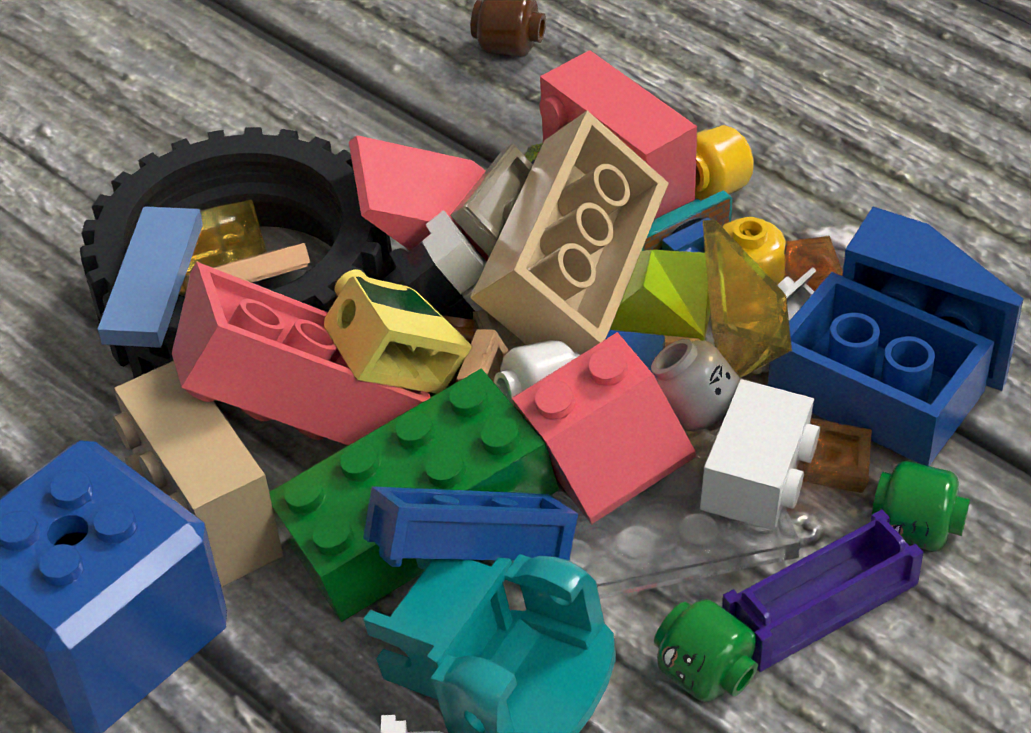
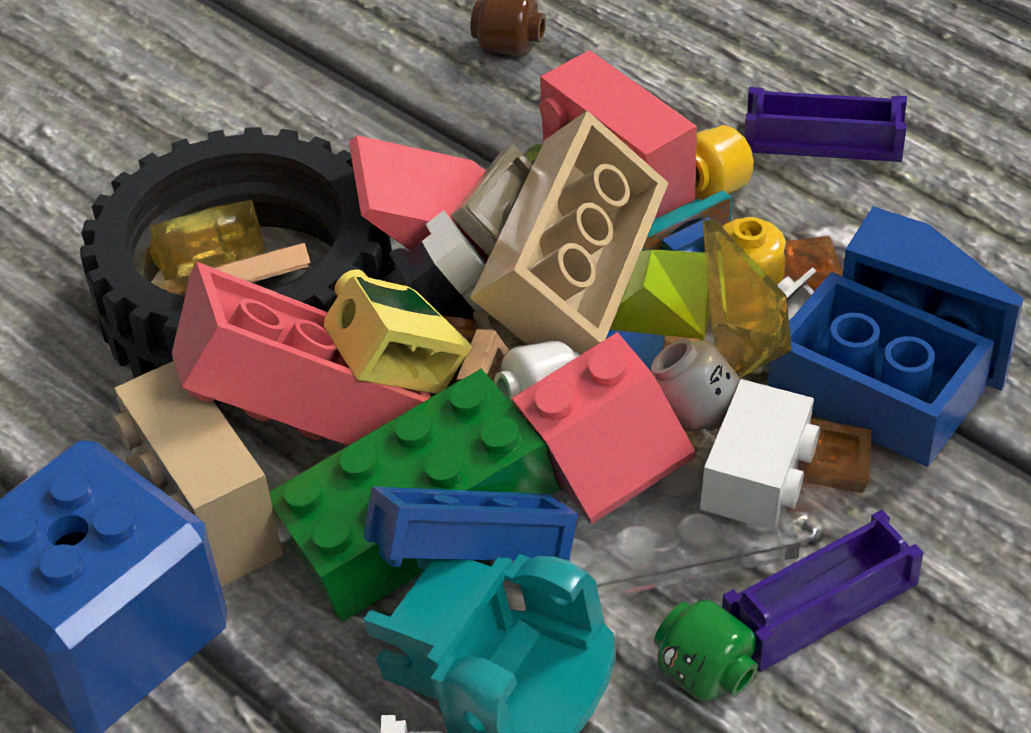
medium blue tile [97,207,203,348] -> none
green head [871,461,970,552] -> none
none -> dark purple container [744,87,907,162]

